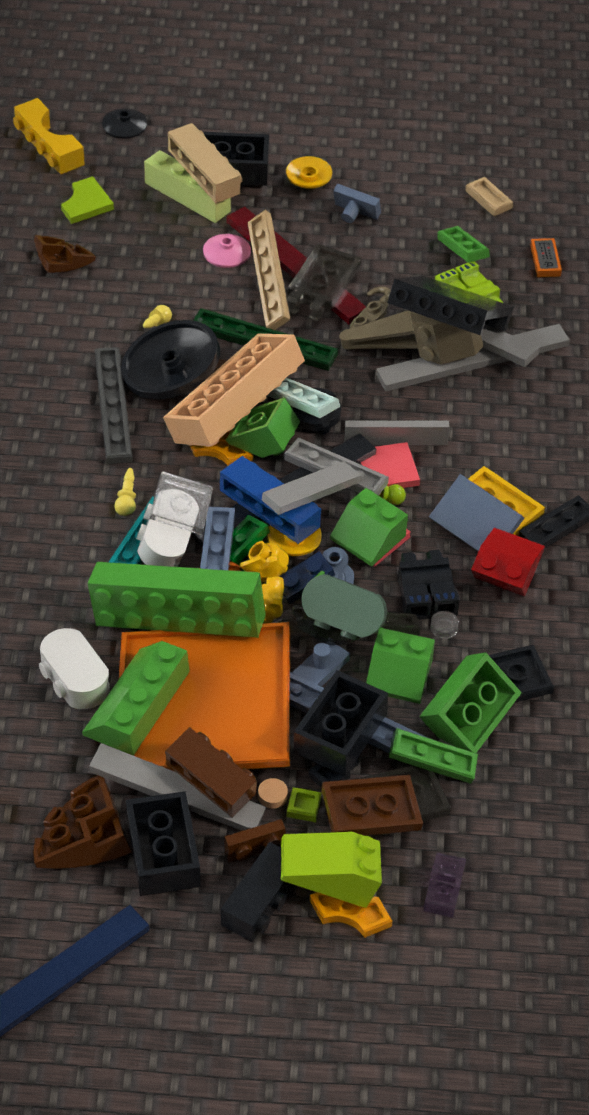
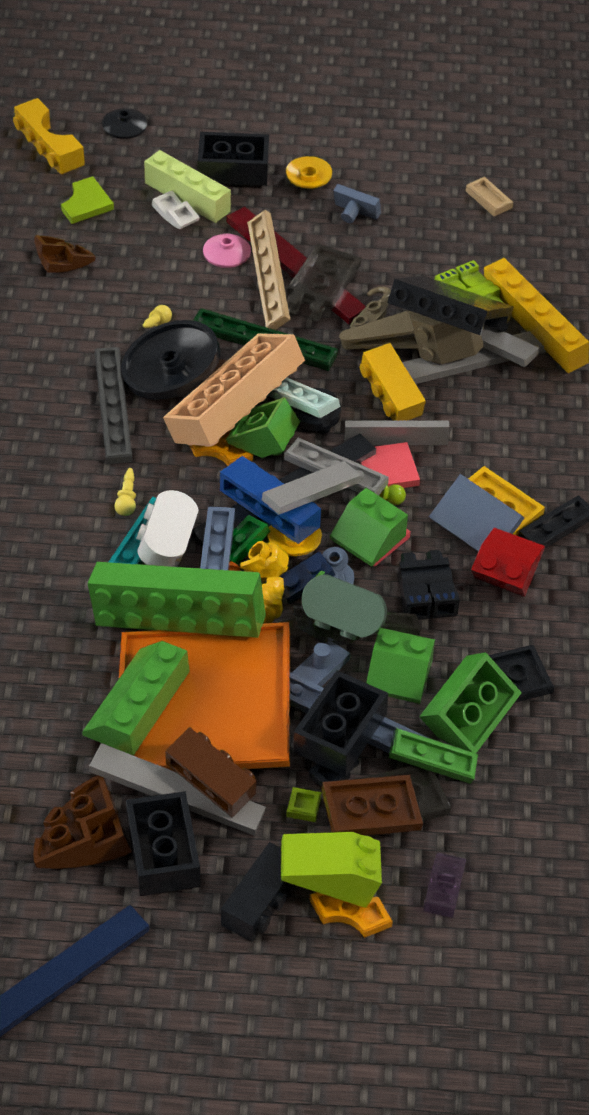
white brick [39,628,110,709] -> none
clear tile [149,471,213,535] -> none
tan brick [168,123,242,203] -> none
reddish brown plate [224,819,286,863] -> none
light nougat tile [258,778,288,809] -> none
clear tile [430,611,459,639] -> none
bright green tile [437,226,490,263] -> none
tile [530,238,562,277] -> none
none -> white slope [152,190,200,229]
none -> yellow brick [360,343,426,421]
none -> yellow brick [484,258,589,373]

